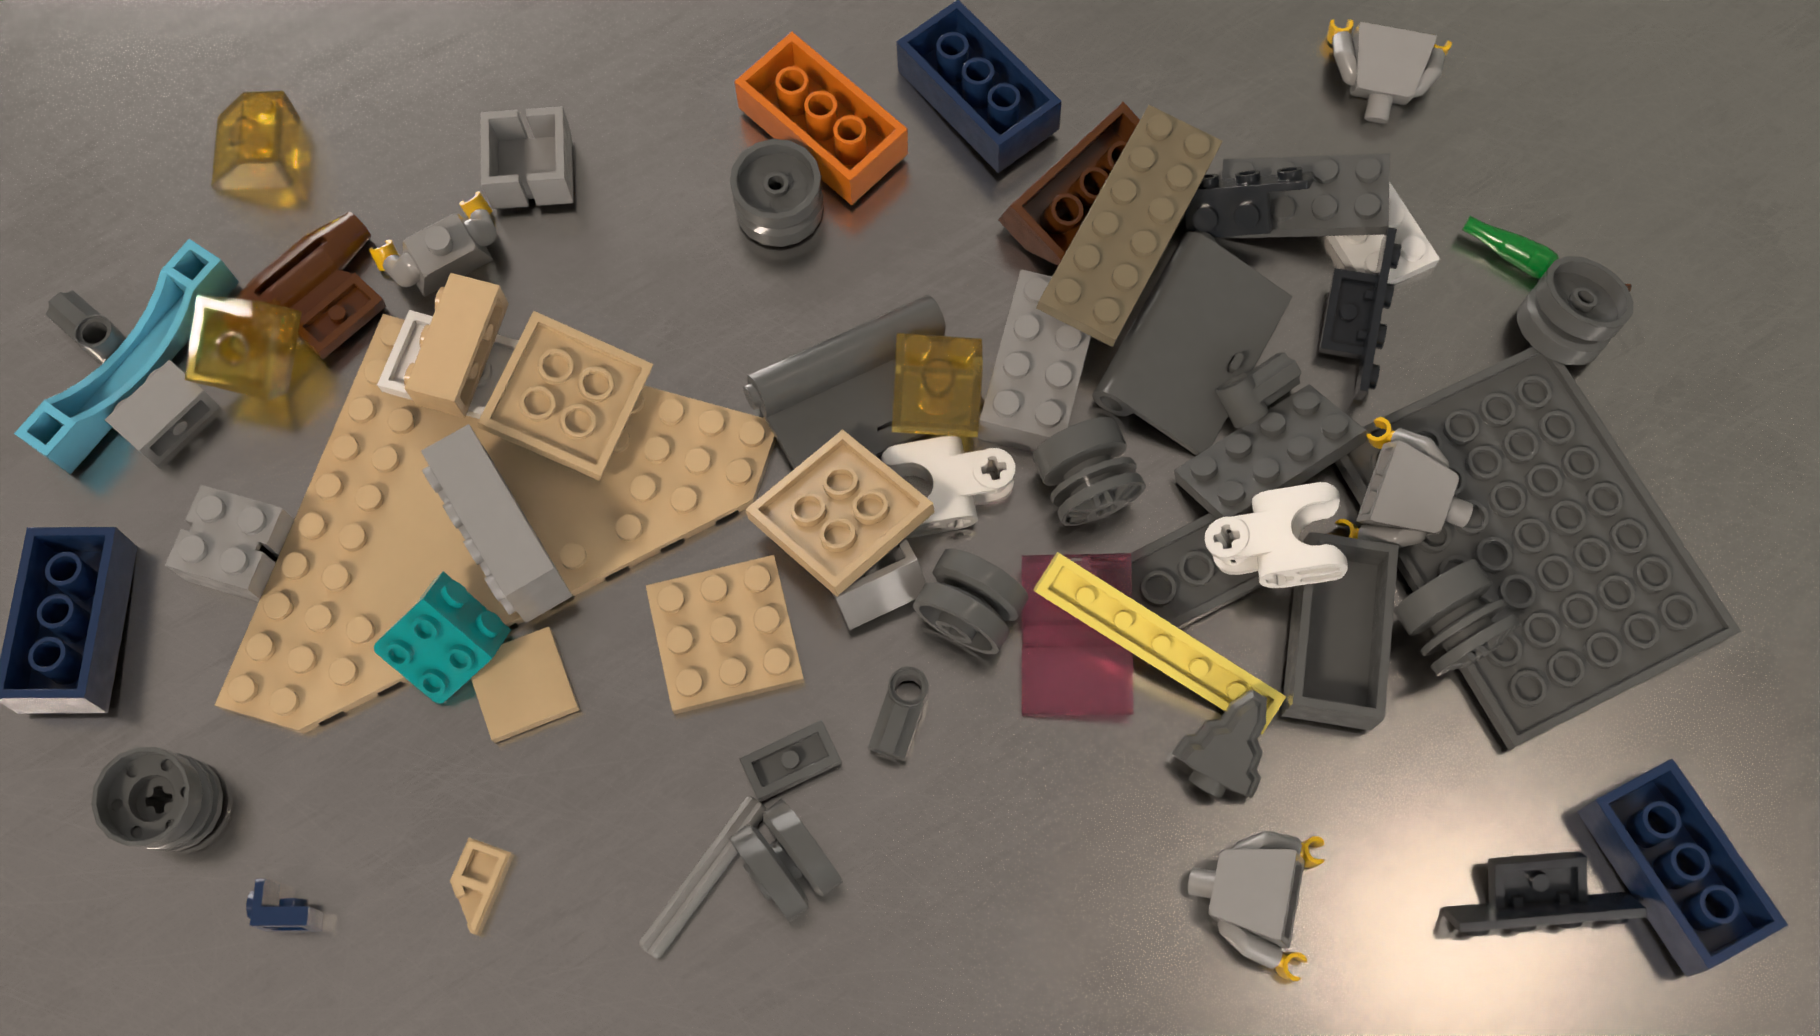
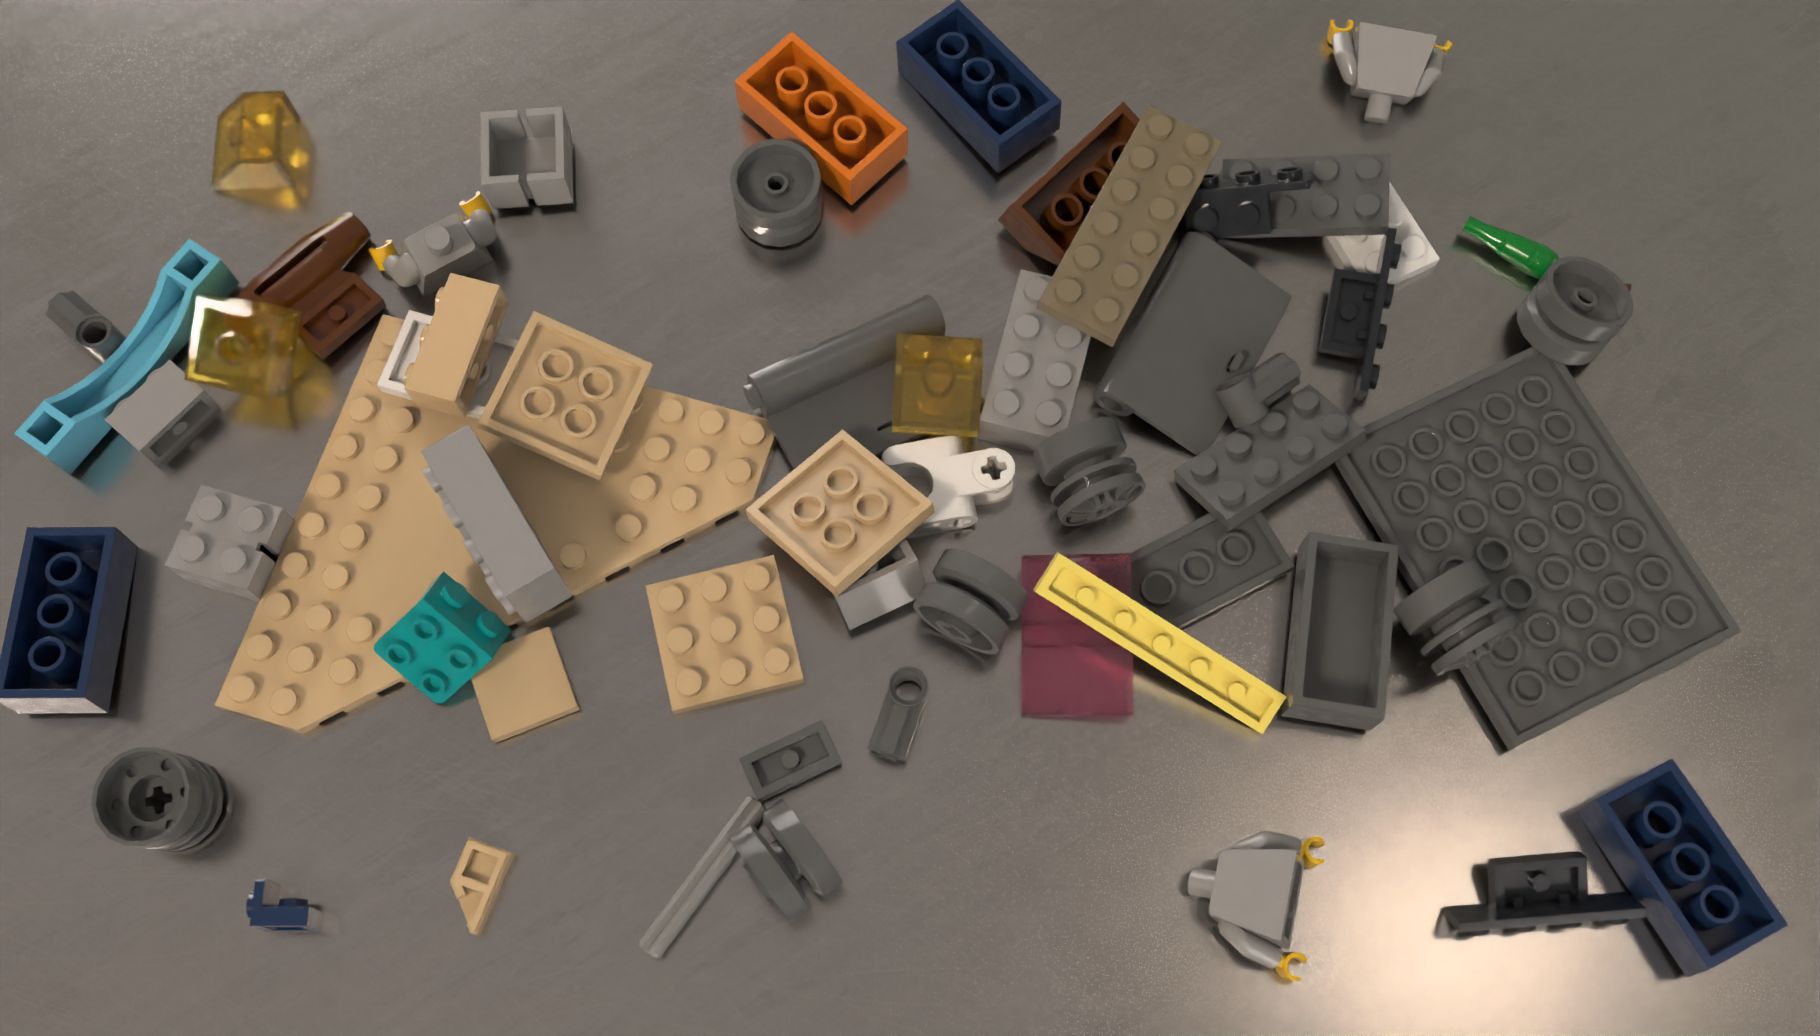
dark grey rock [1172,689,1267,799] -> none
white piece [1204,482,1348,588] -> none
light grey torso [1334,417,1473,548] -> none

